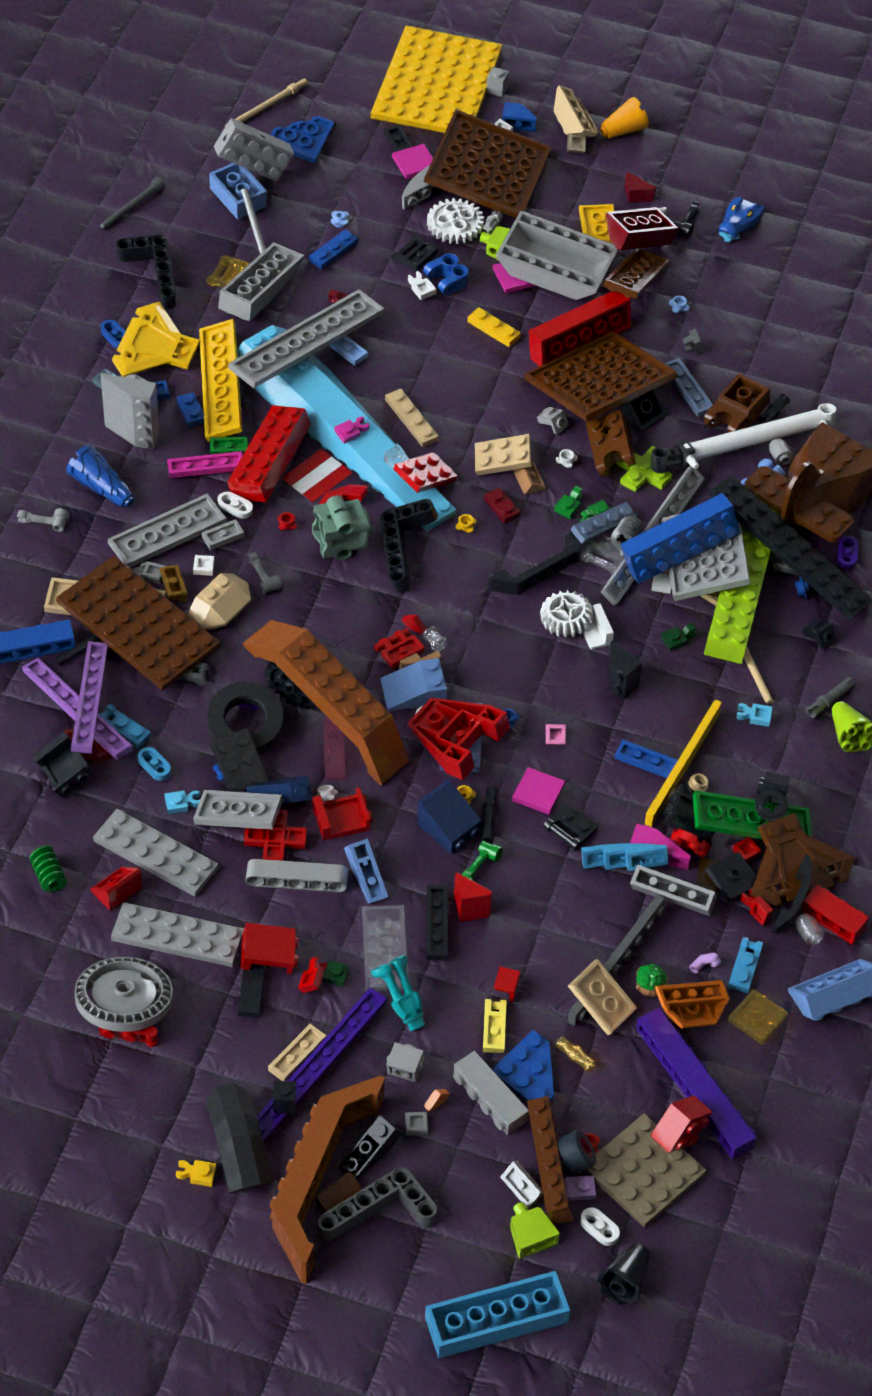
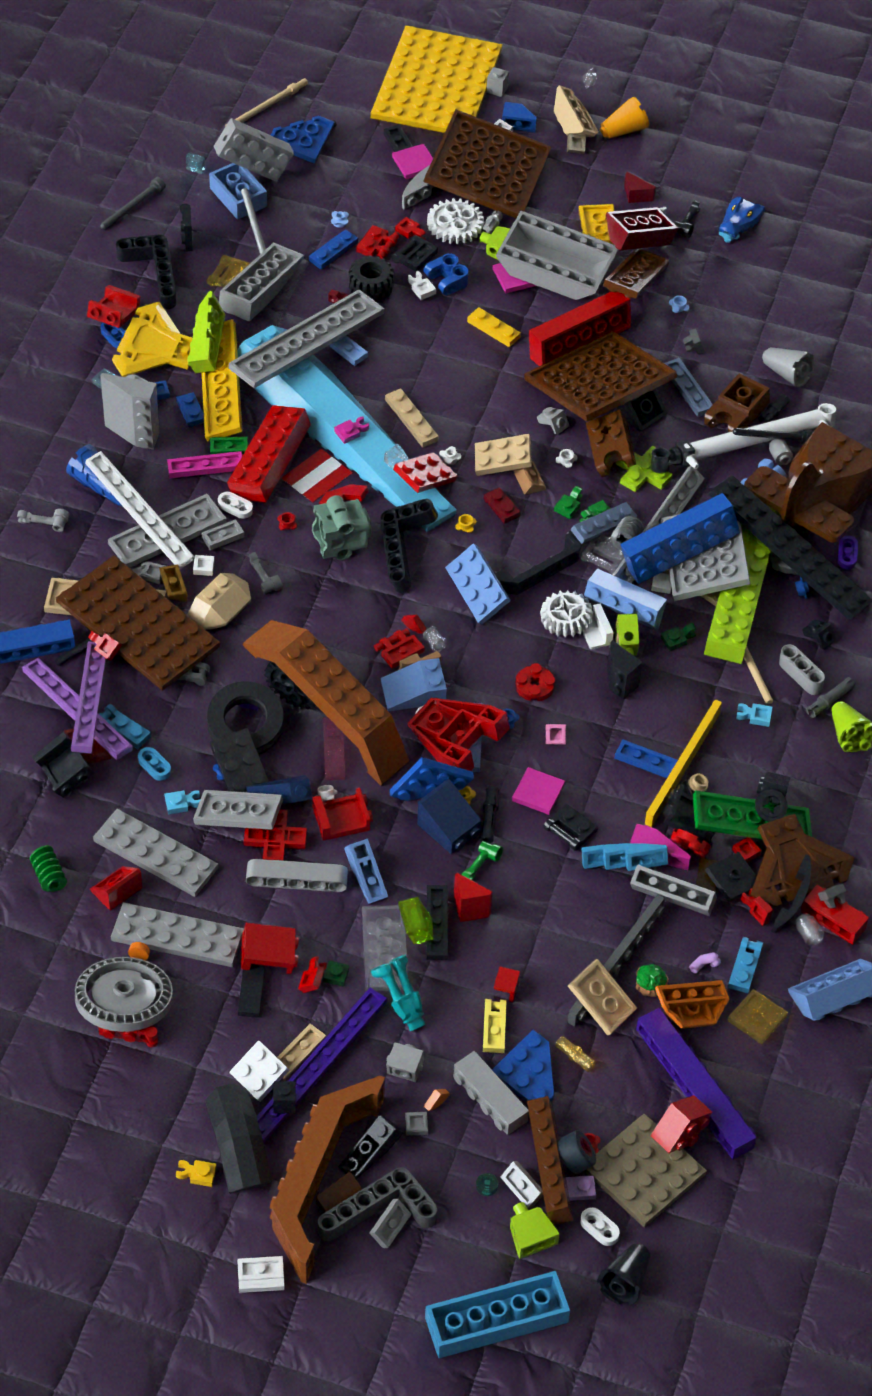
none -> white tile [86,451,195,569]
none -> red panel [87,285,141,328]
none -> plate [88,631,122,661]
none -> orange tile [128,942,150,960]
none -> black plate [180,204,193,252]
none -> clear light blue plate [186,152,205,174]
none -> lime wedge [187,291,226,373]
none -> white plate [230,1040,290,1102]
none -> white plate [238,1256,284,1293]
none -> black tyre [349,256,394,302]
none -> red plate [356,225,399,259]
none -> light grey plate [370,1199,411,1248]
none -> blue plate [390,757,474,801]
none -> red plate [395,217,426,240]
none -> clear neon green slope [398,897,433,944]
none -> white plate [439,446,461,465]
none -> medium blue plate [445,543,511,625]
none -> tile [476,1173,498,1196]
none -> red plate [515,663,555,701]
none -> clear plate [583,68,597,89]
none -> medium blue slope [584,569,667,631]
none -> lime torso [615,614,639,656]
none -> black piece [733,428,813,445]
none -> light grey cone [762,347,815,387]
none -> light grey beam [779,644,825,695]
none -> dark grey tile [817,884,846,909]

